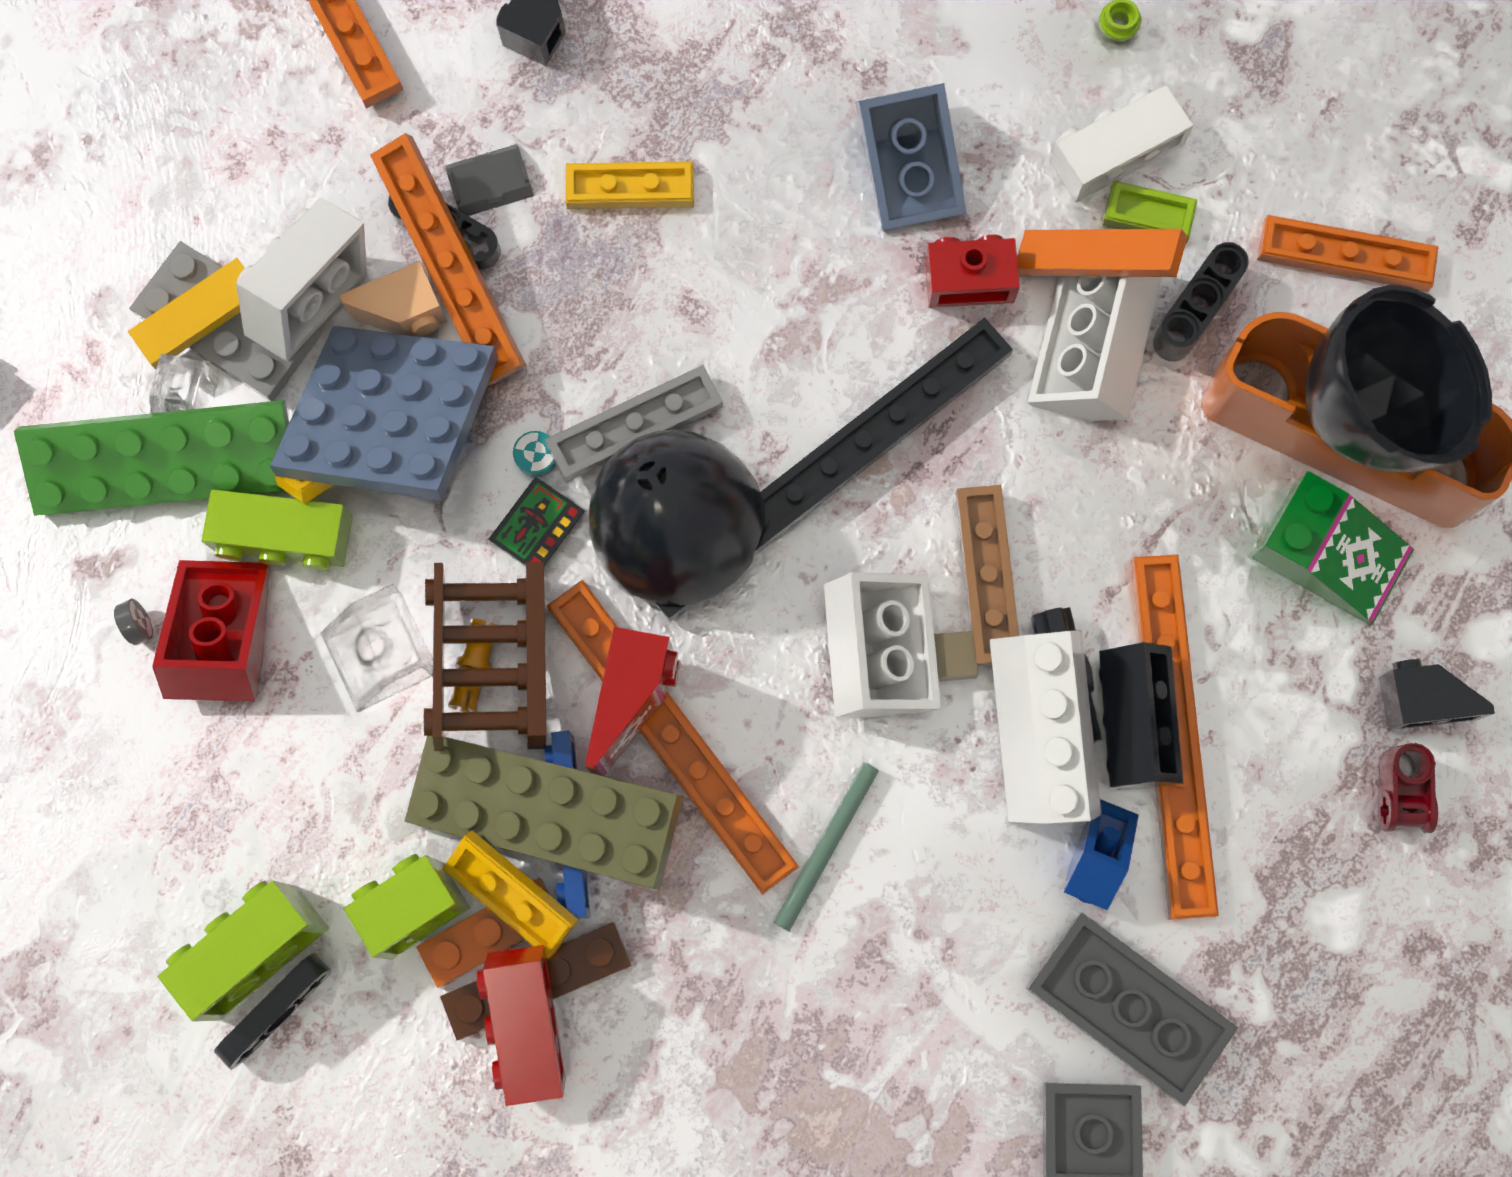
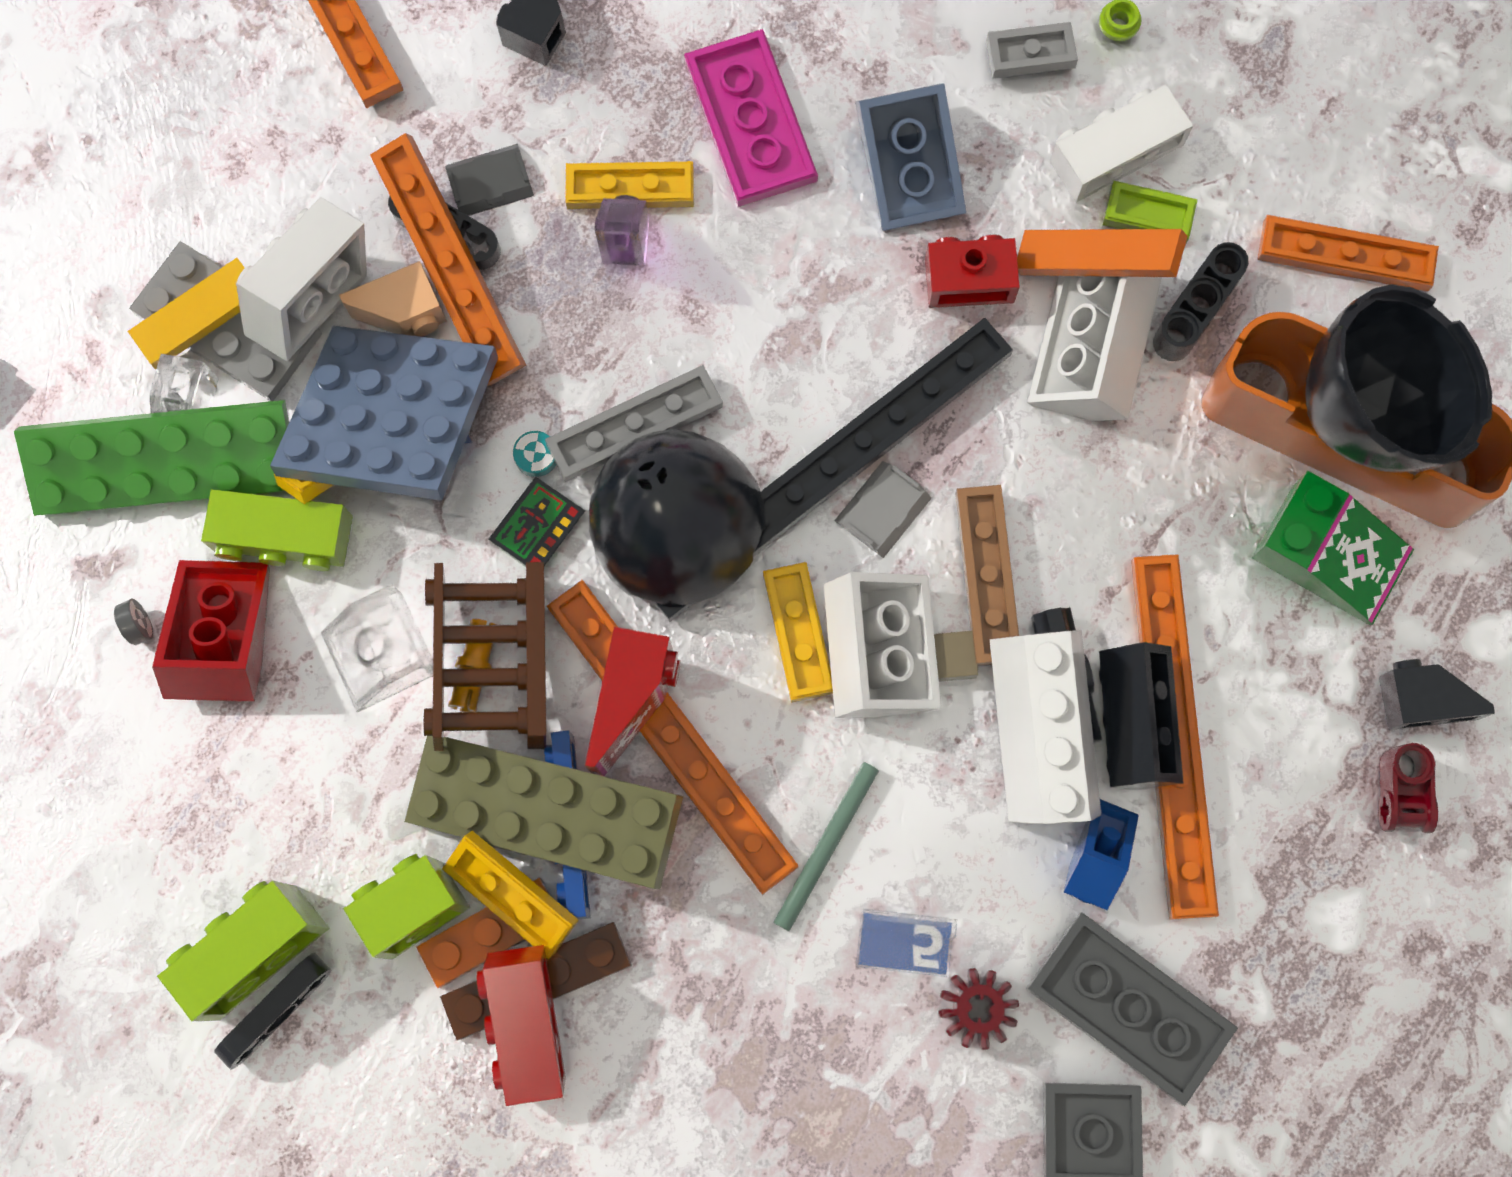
none -> clear purple slope [594,195,649,266]
none -> dark pink tile [684,29,818,207]
none -> yellow tile [763,562,833,703]
none -> light grey piece [834,461,931,558]
none -> clear panel [856,909,957,977]
none -> dark red gear [938,968,1019,1050]
none -> light grey plate [986,22,1078,79]

